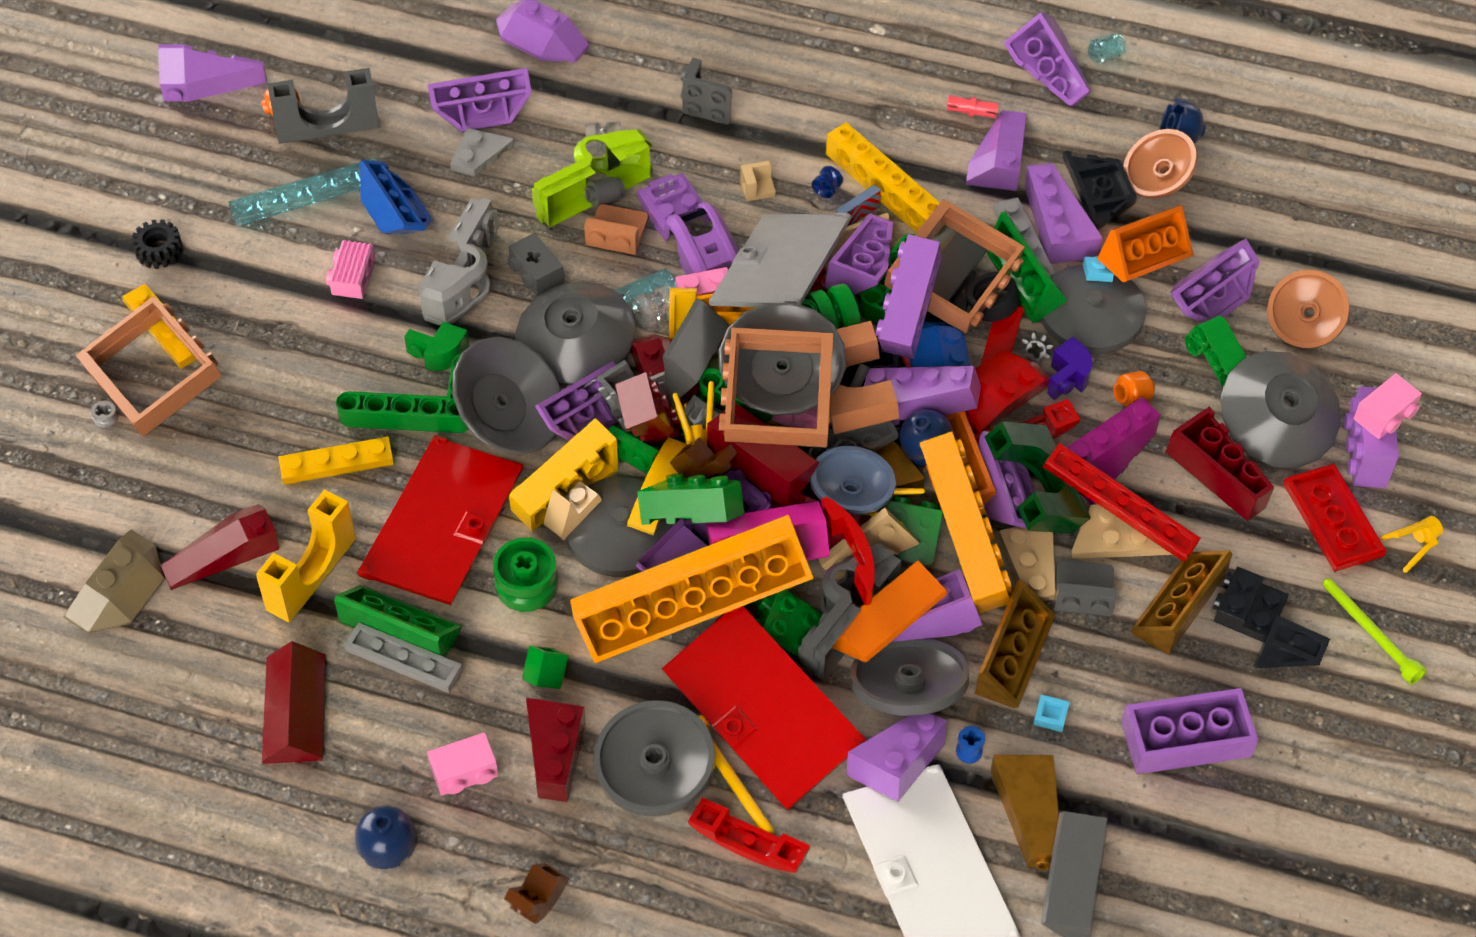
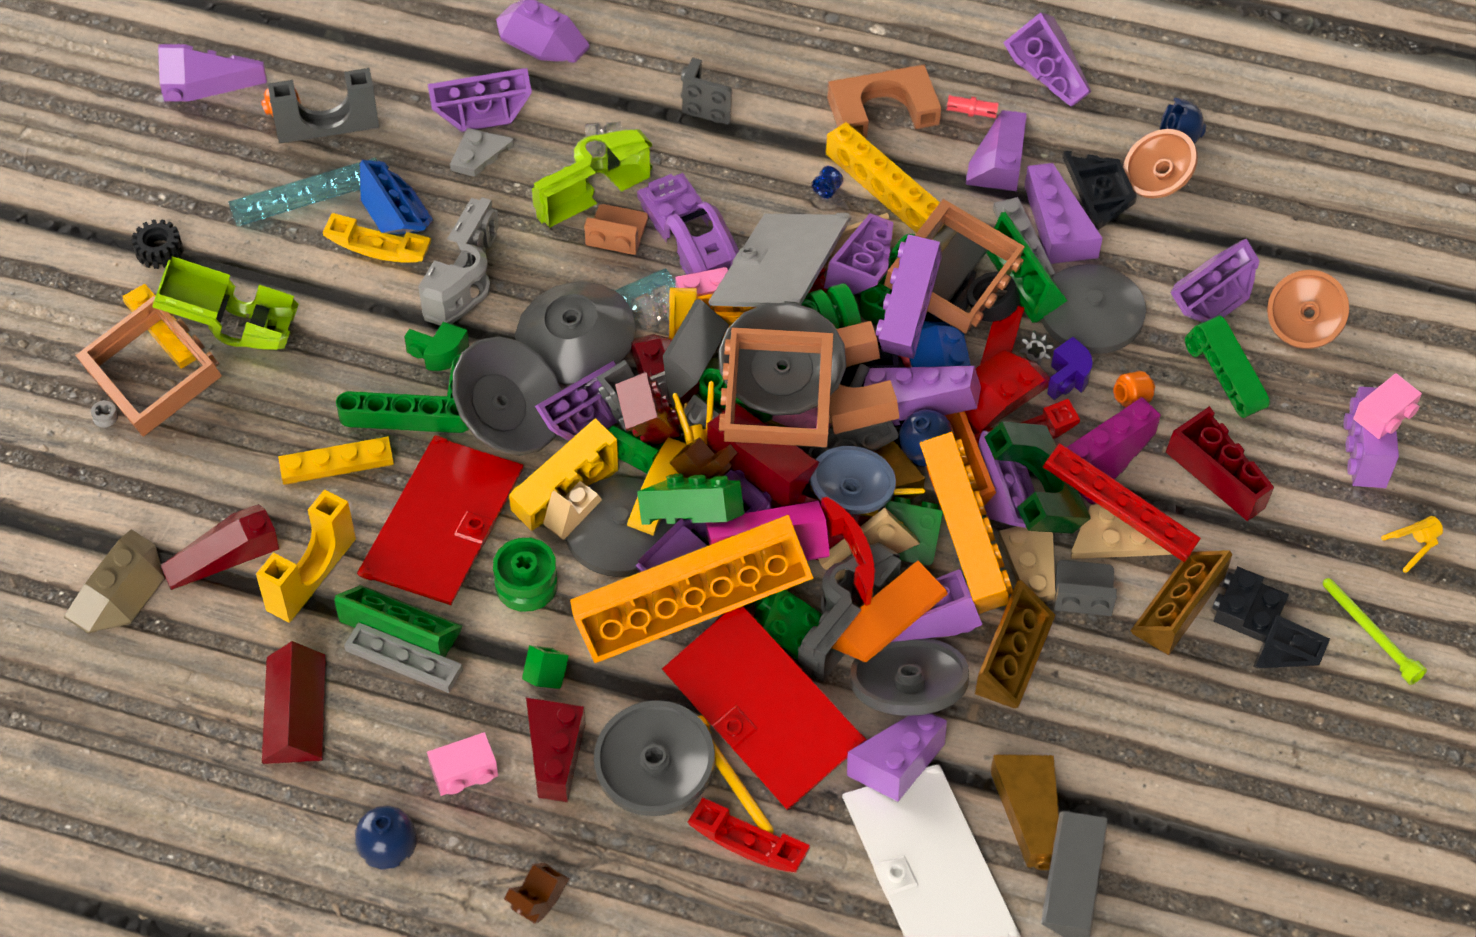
bright pink brick [326,240,375,299] -> none
dark grey brick [507,233,564,296] -> none
dark grey brick [585,176,625,207] -> none
tan panel [740,161,776,201] -> none
sand blue tile [836,185,881,226] -> none
blue bush [956,726,985,764] -> none
medium azure plate [1033,694,1070,732] -> none
medium azure plate [1083,256,1114,282] -> none
clear light blue brick [1087,33,1126,63] -> none
orange slope [1097,205,1194,282] -> none
medium lavender brick [1121,688,1258,774] -> none
dark grey dish [1221,351,1341,468] -> none
red tile [1283,463,1387,572] -> none
none -> lime piece [152,256,299,350]
none -> yellow slope [323,213,431,262]
none -> nougat arch [827,65,941,138]

